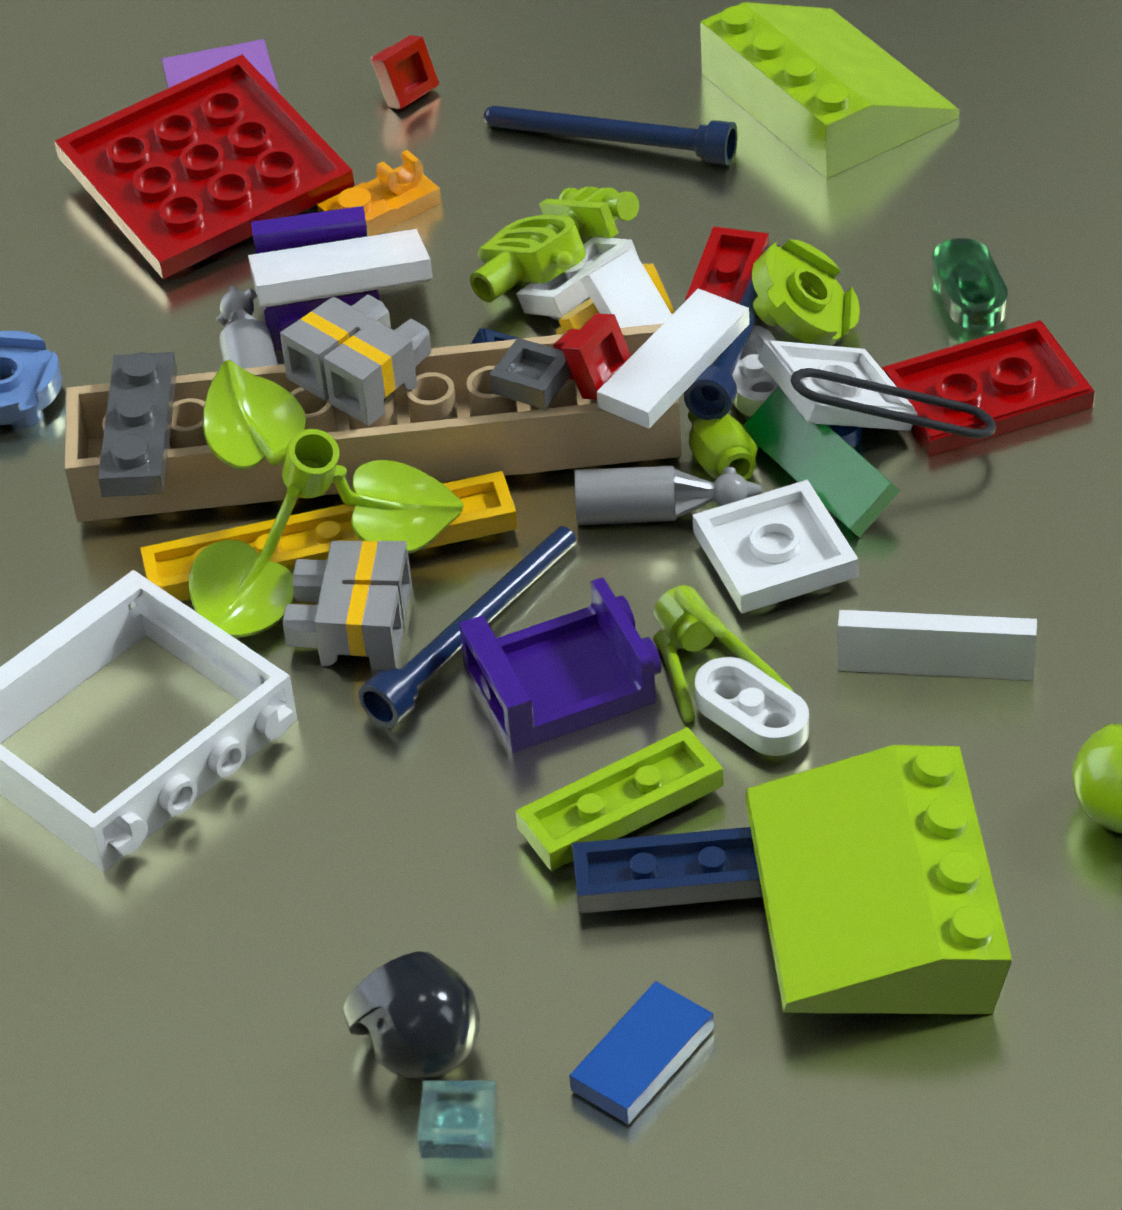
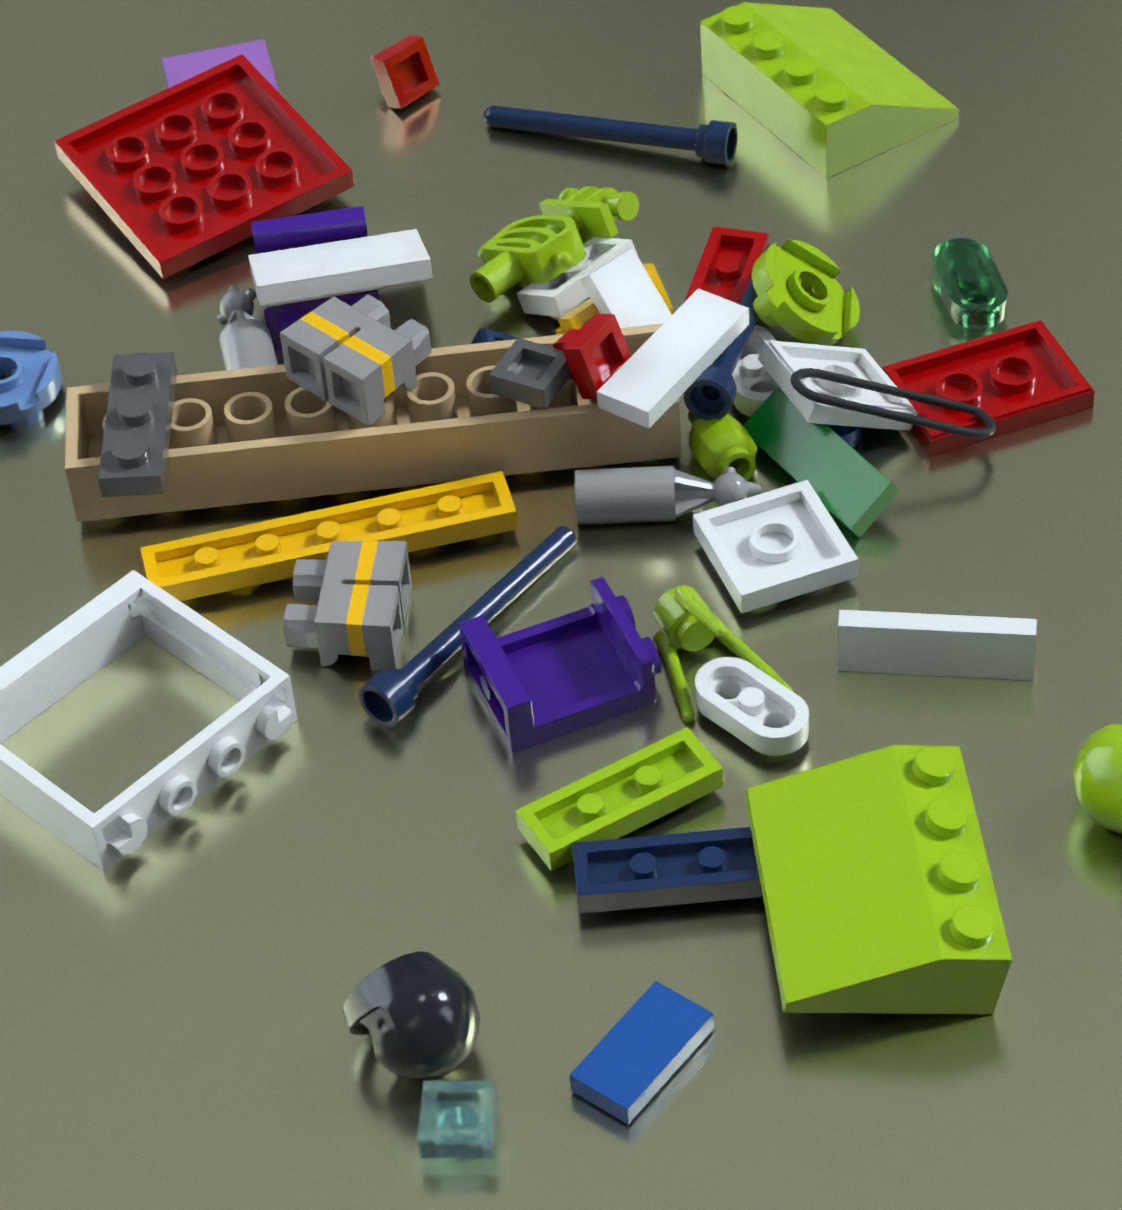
lime plant [189,360,464,638] -> none
light orange plate [317,150,441,236] -> none

